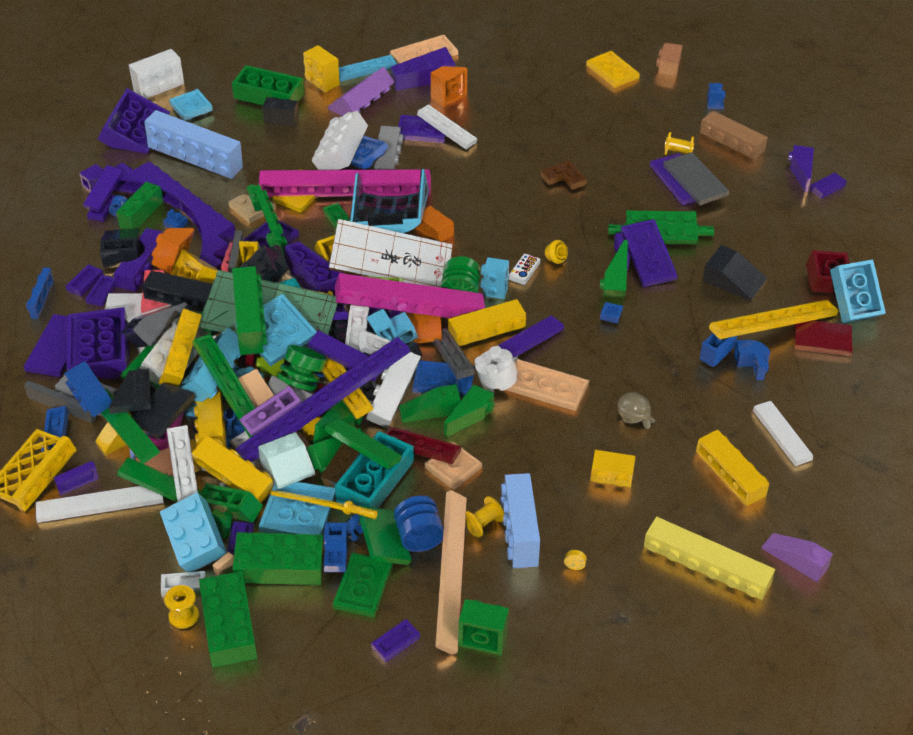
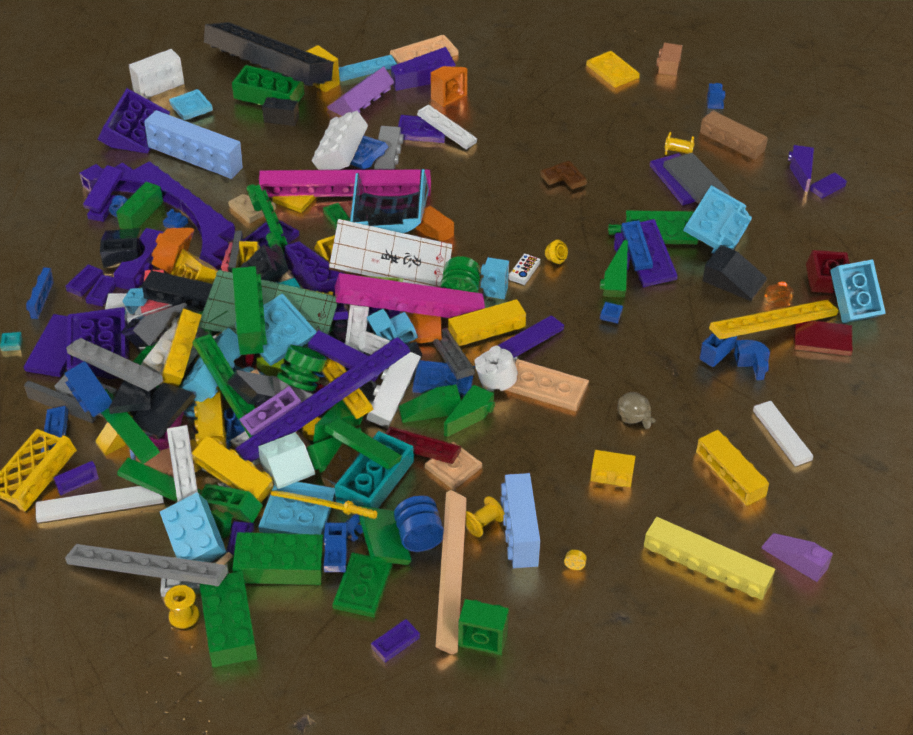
none -> teal tile [0,332,22,351]
none -> light grey plate [65,544,228,586]
none -> light grey plate [66,338,163,391]
none -> medium azure bracket [122,288,148,314]
none -> black brick [204,22,333,86]
none -> black slope [228,370,275,406]
none -> blue plate [621,220,653,271]
none -> medium azure plate [683,185,752,254]
none -> clear orange bracket [763,281,794,306]

